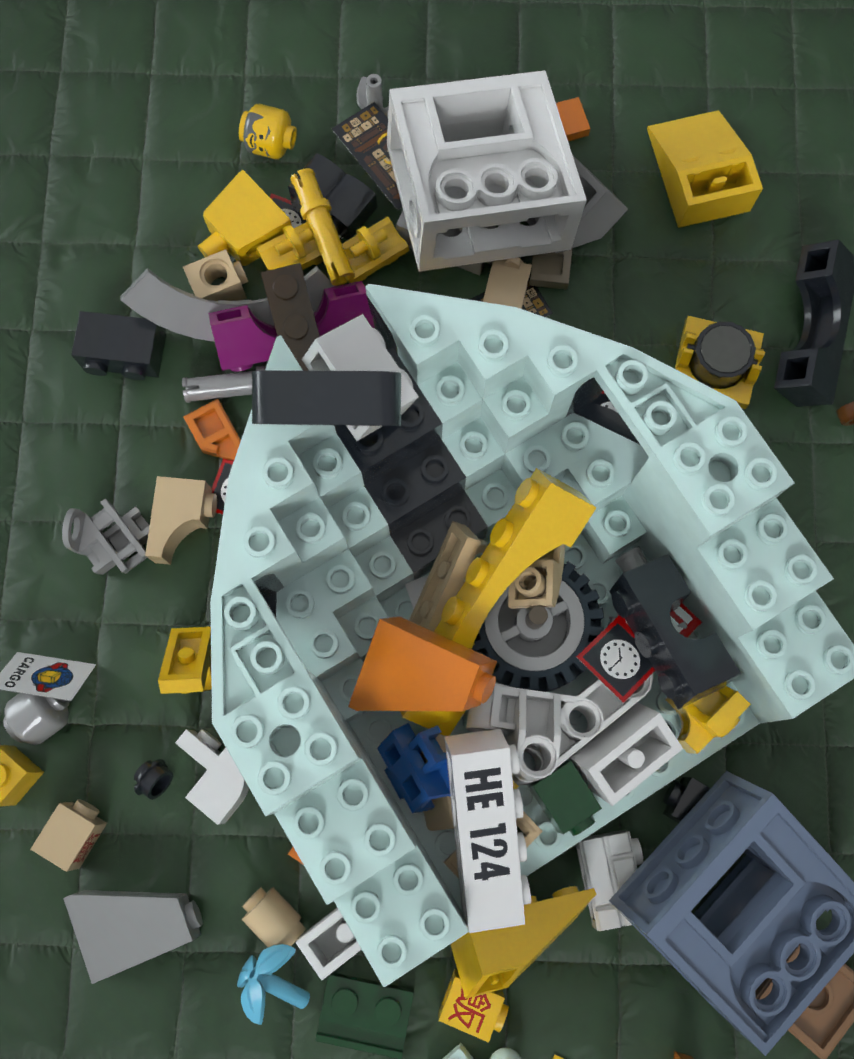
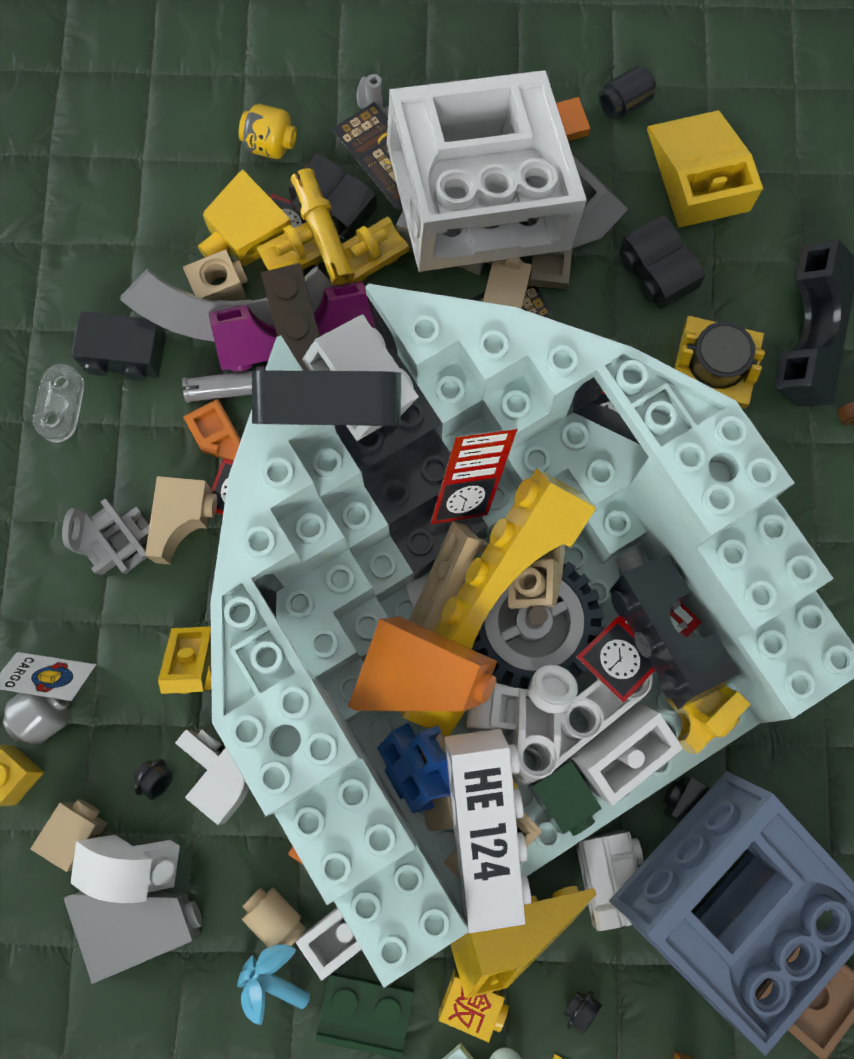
none -> clear plate [33,364,84,442]
none -> white brick [71,835,180,903]
none -> sticker [430,428,518,525]
none -> white tile [528,665,578,714]
none -> black plate [564,991,603,1035]
none -> black brick [598,66,656,119]
none -> black brick [619,215,705,309]

